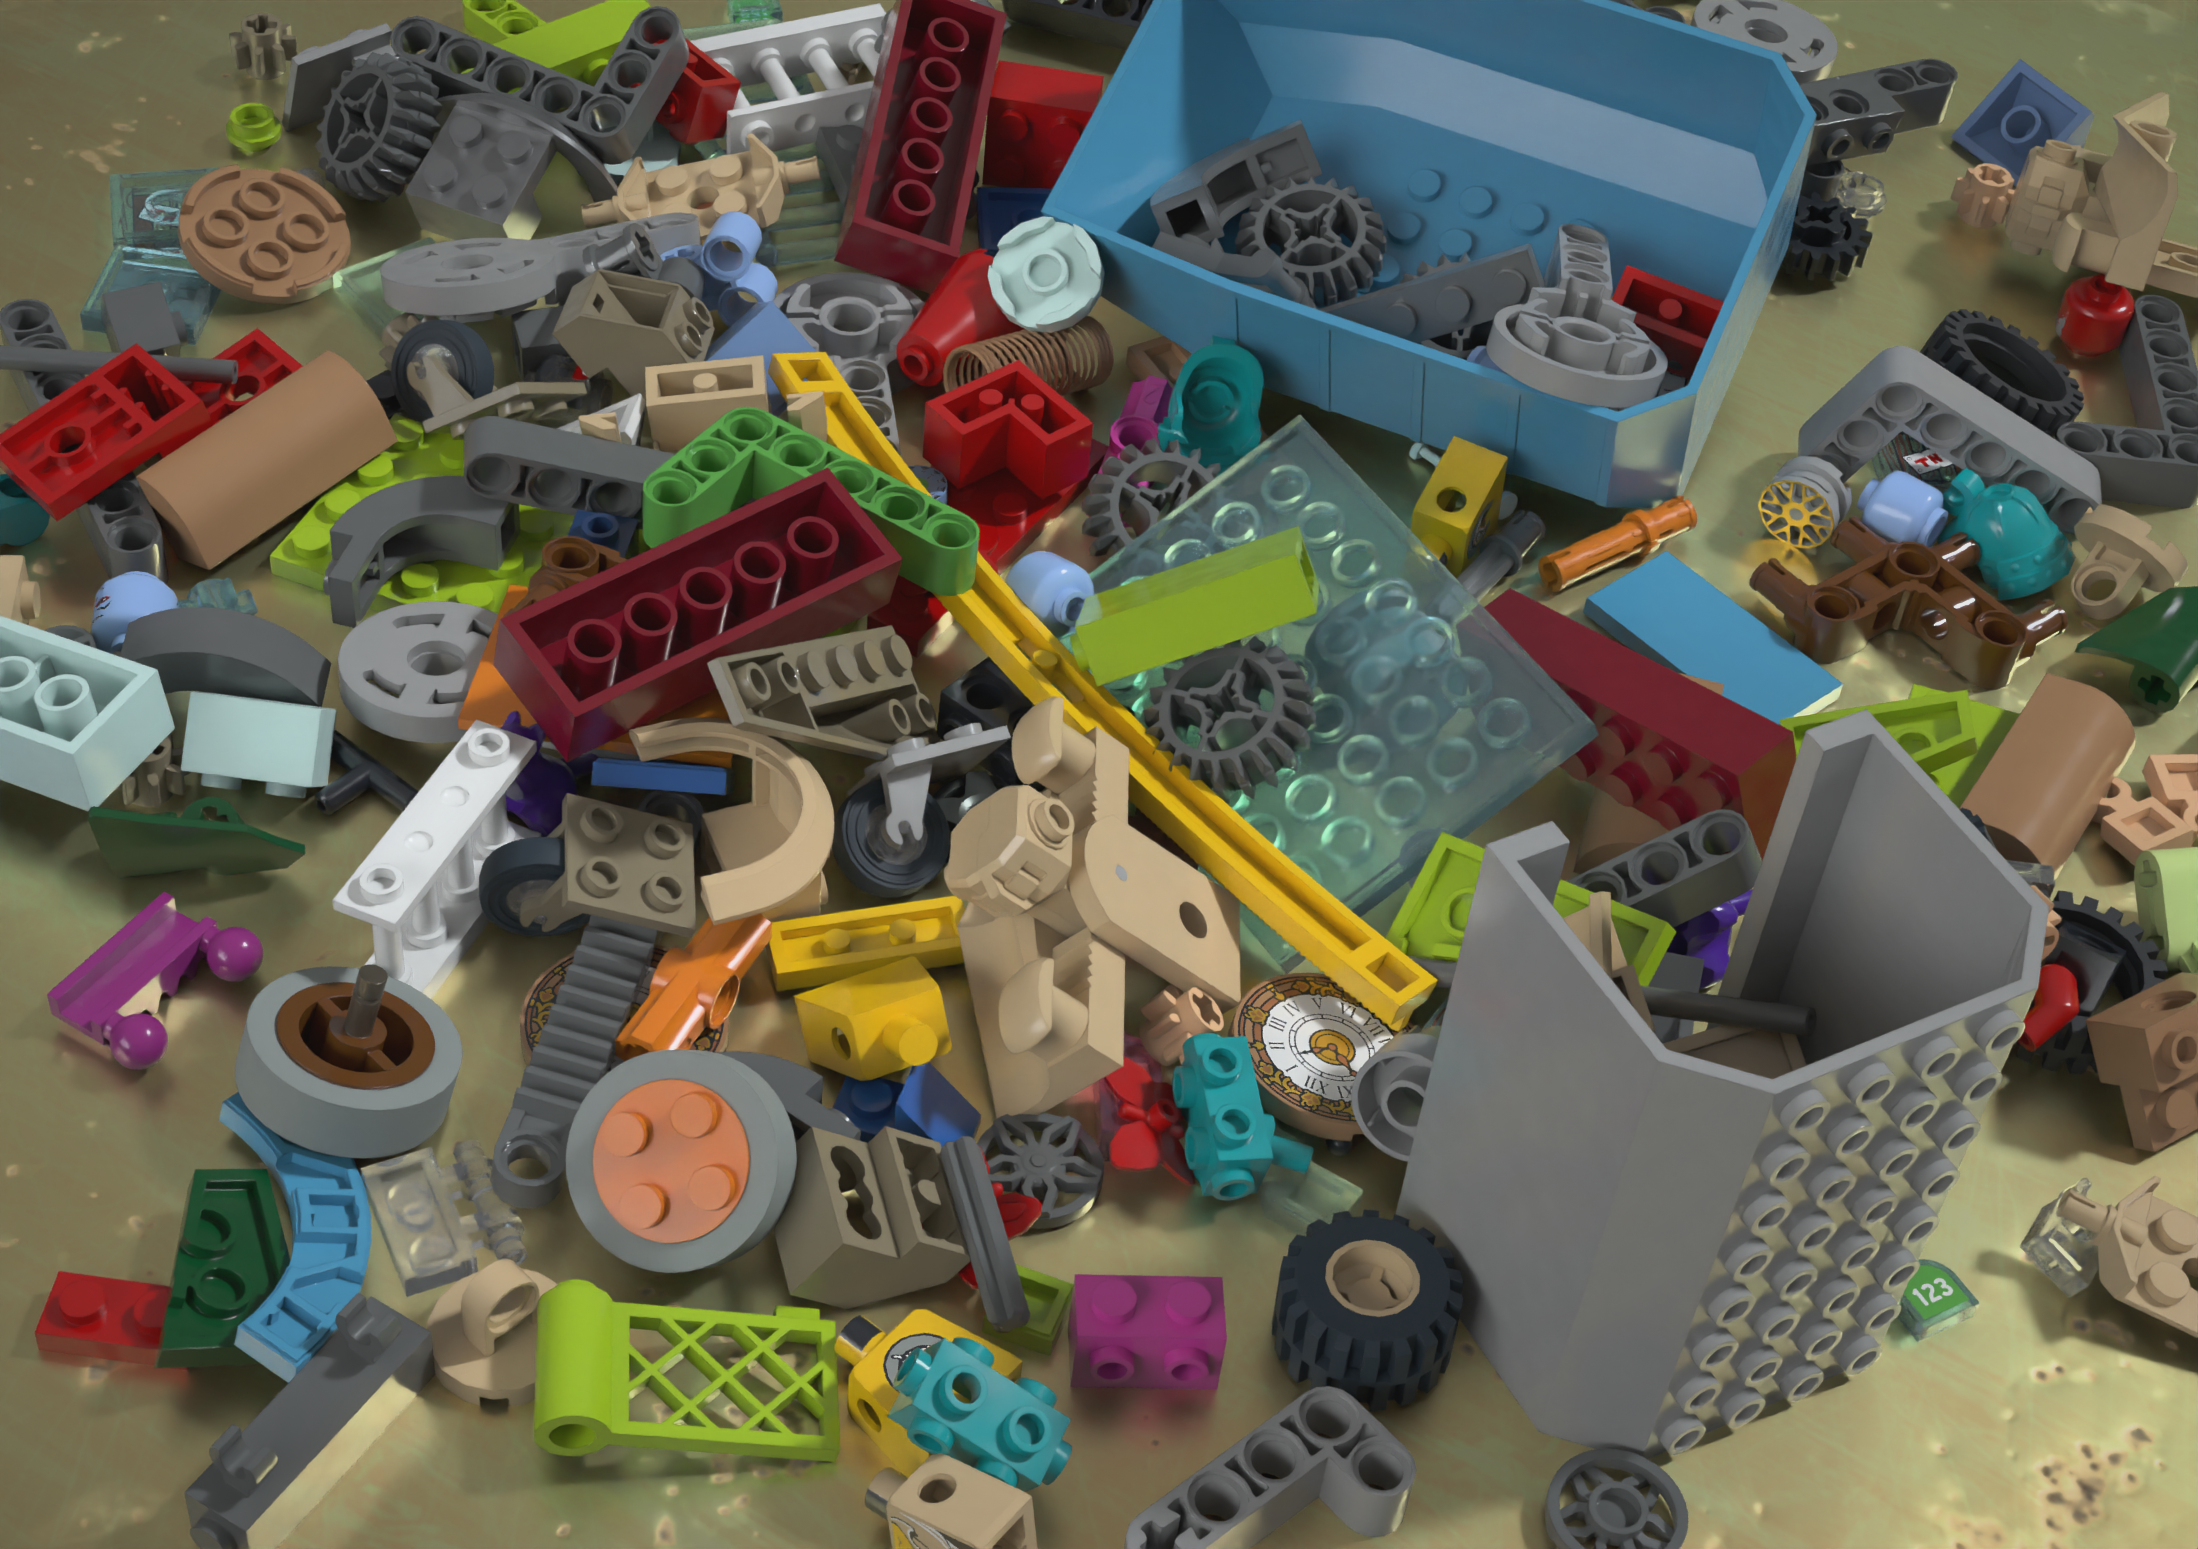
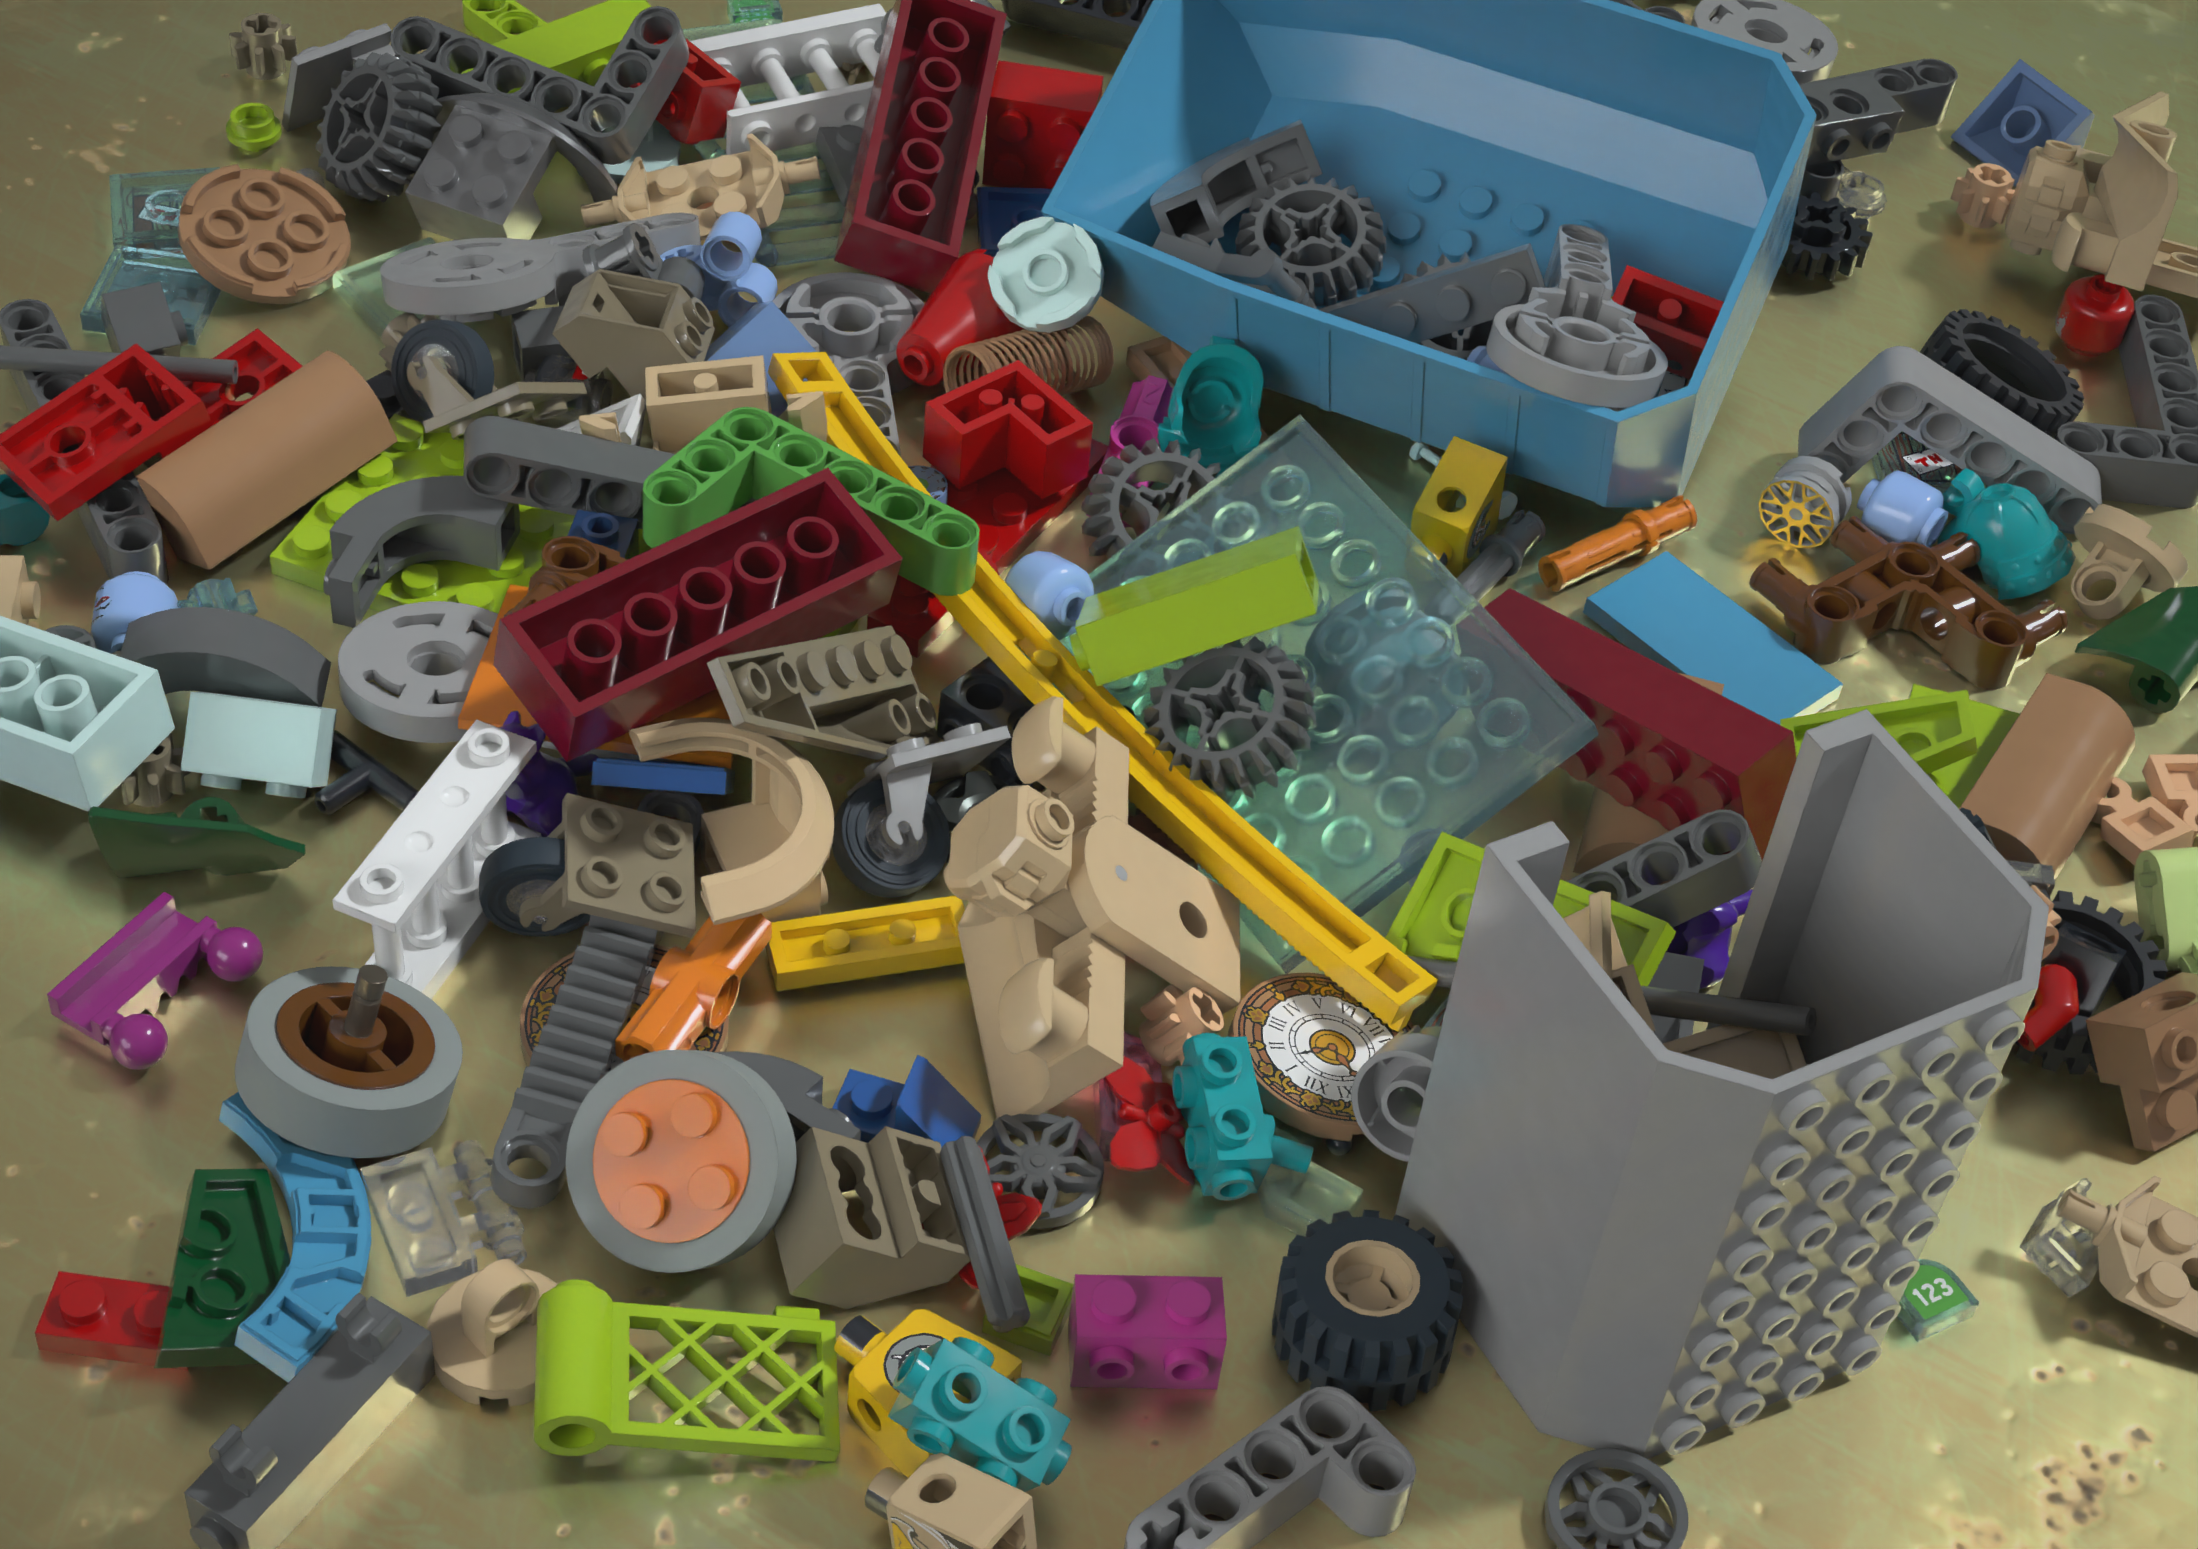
yellow torso [794,956,952,1081] -> none

